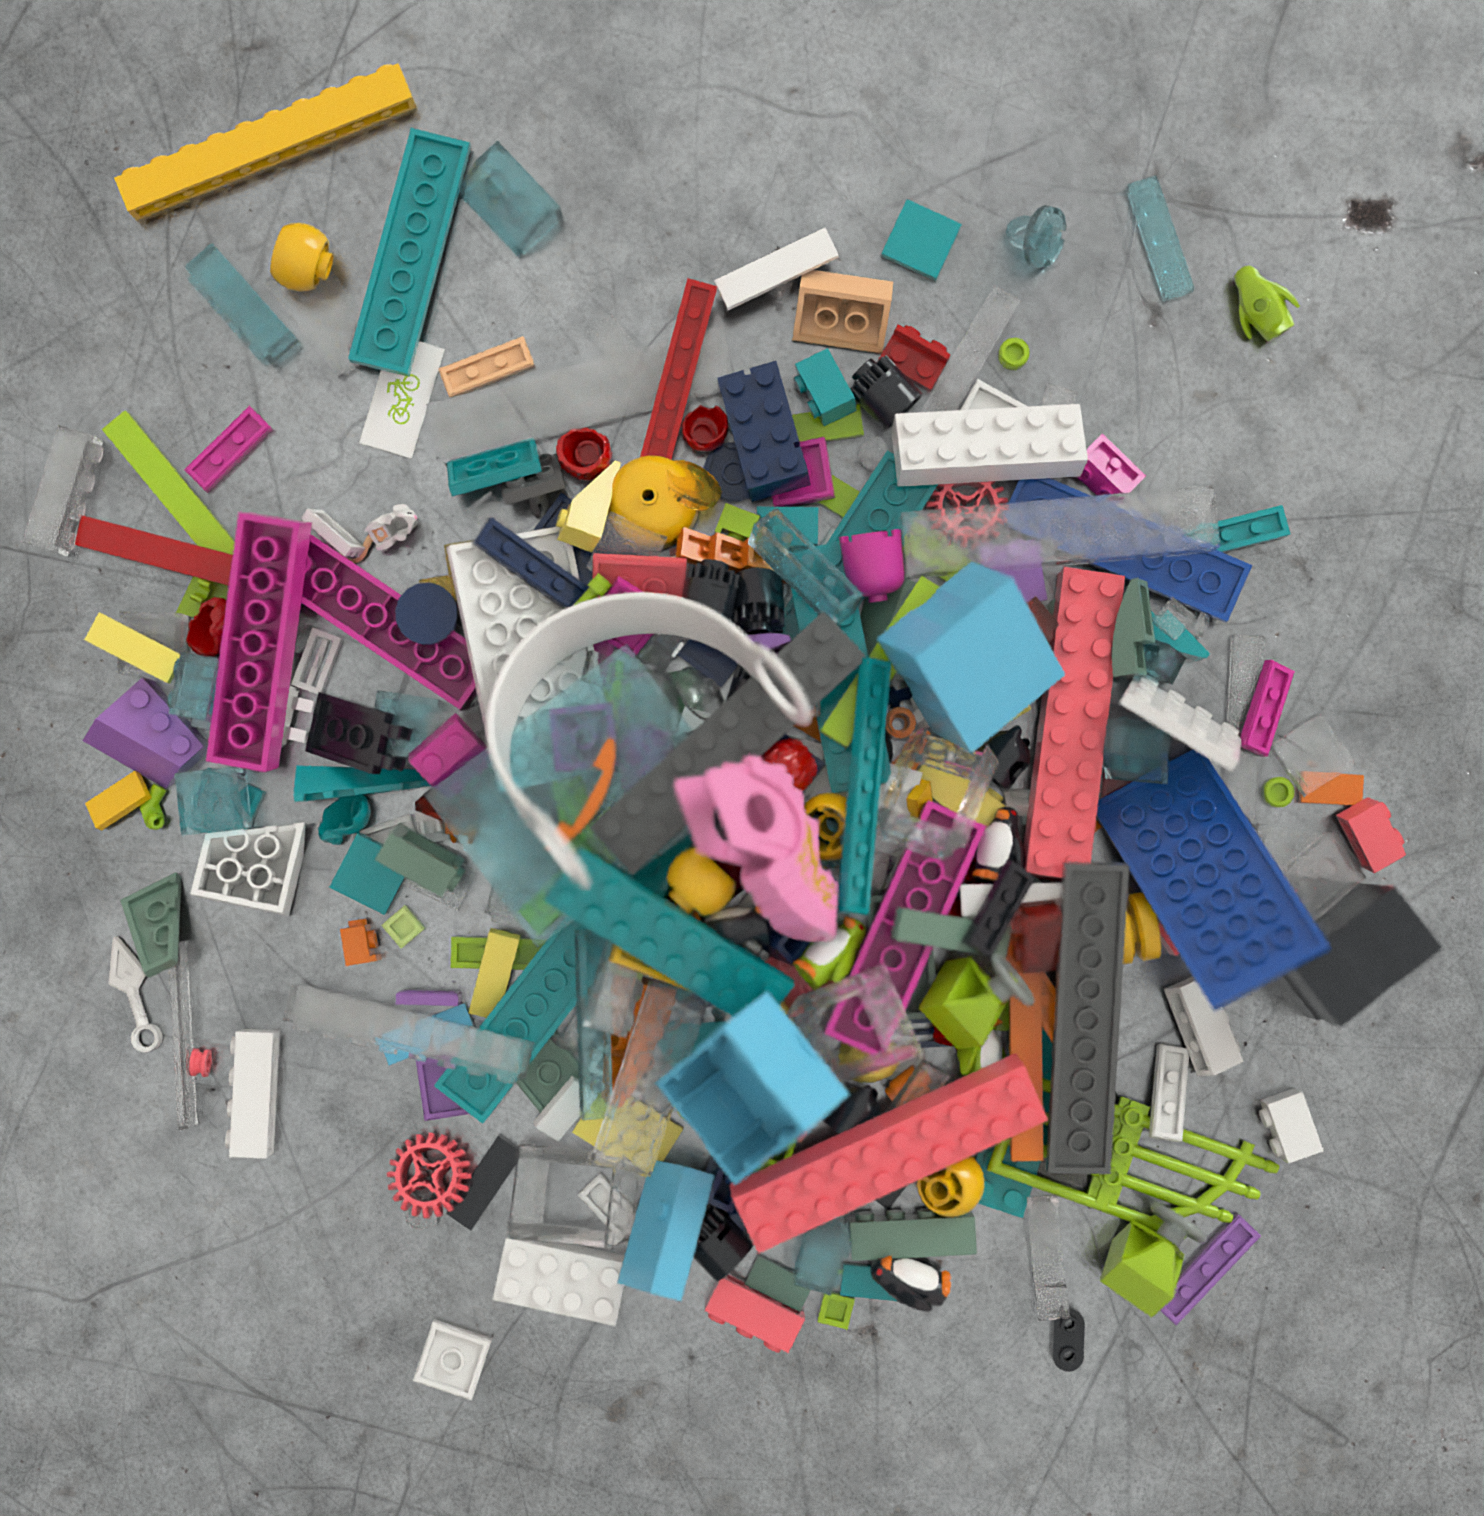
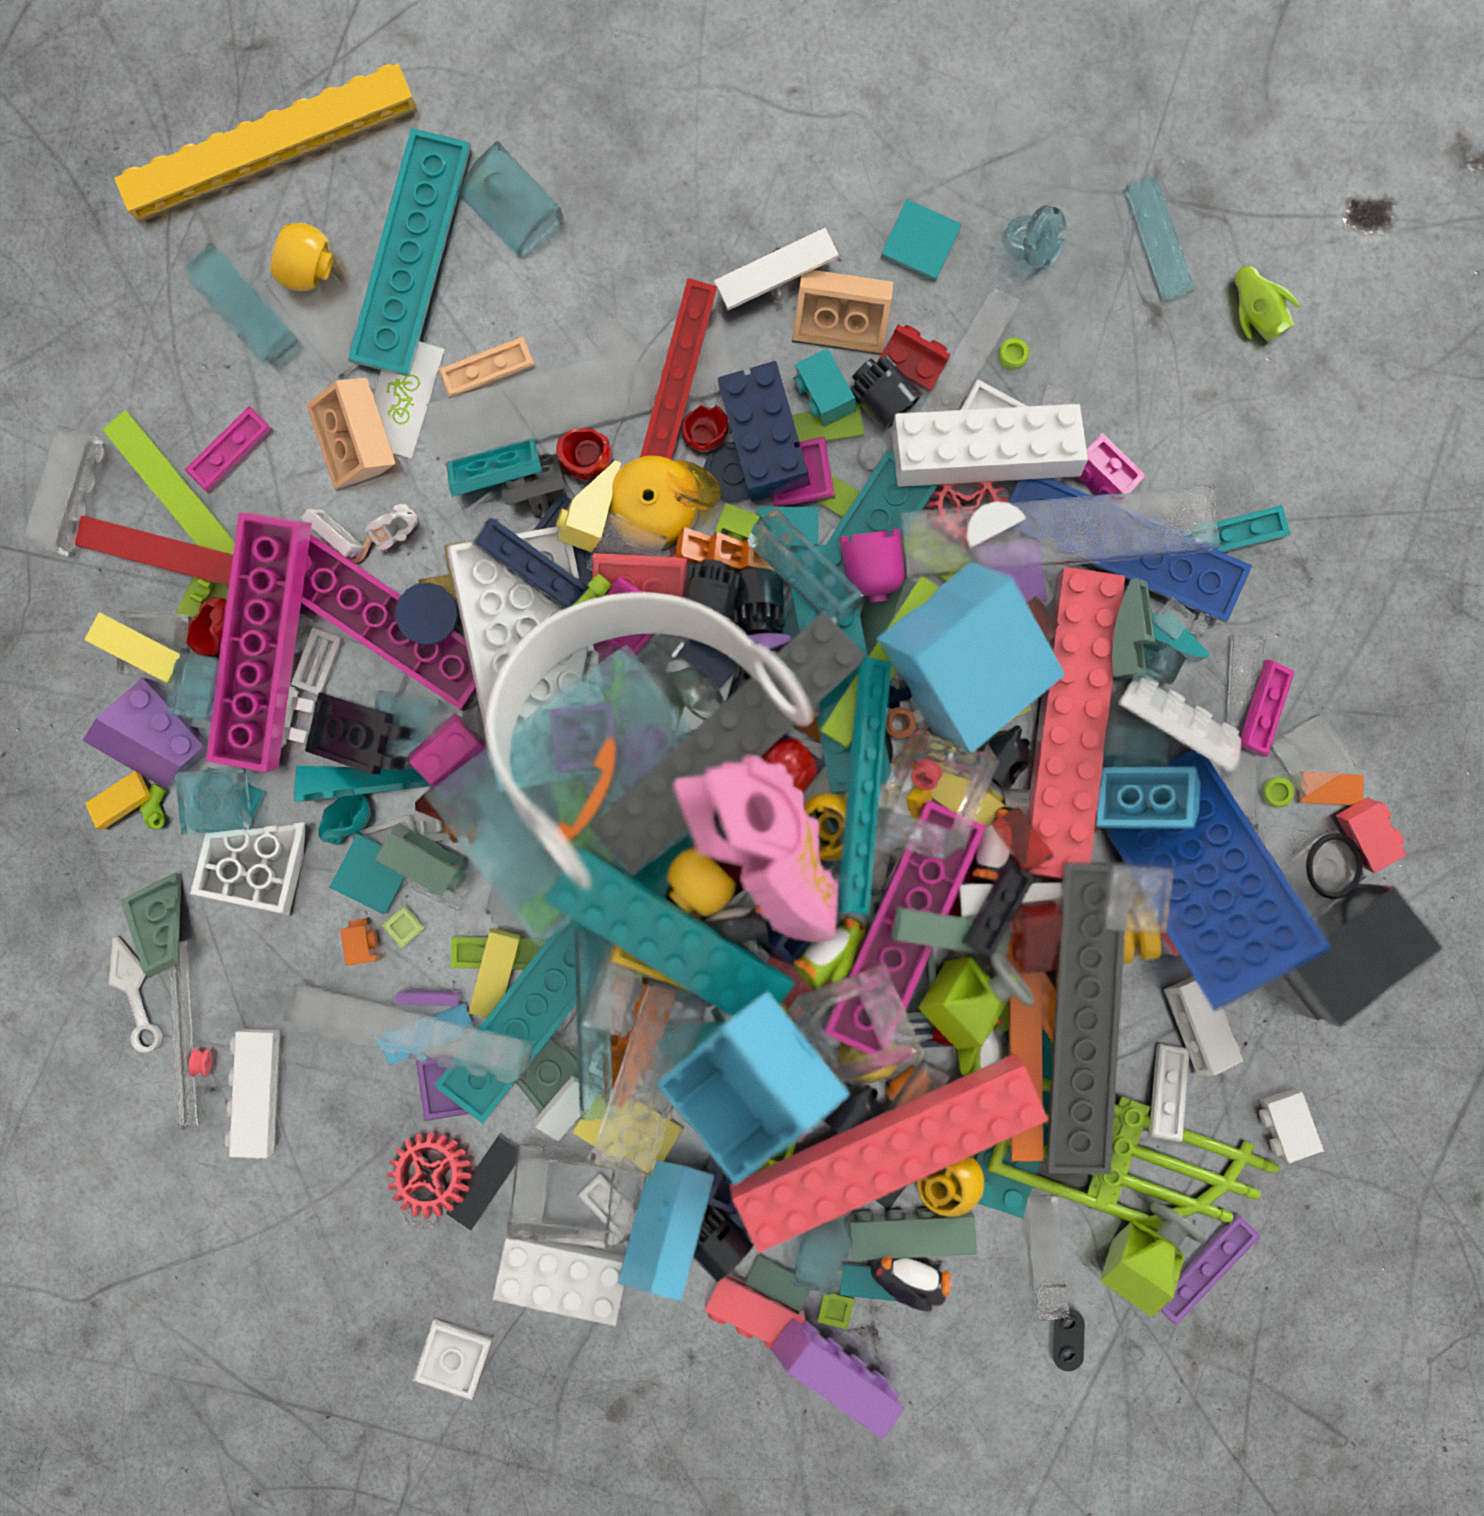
none -> light nougat slope [306,378,395,490]
none -> medium lavender brick [770,1318,905,1440]
none -> coral bush [911,759,943,790]
none -> white tile [966,502,1027,549]
none -> clear red tile [991,807,1053,874]
none -> medium azure slope [1097,767,1200,828]
none -> clear plate [1101,864,1174,933]
none -> black tyre [1306,833,1363,899]

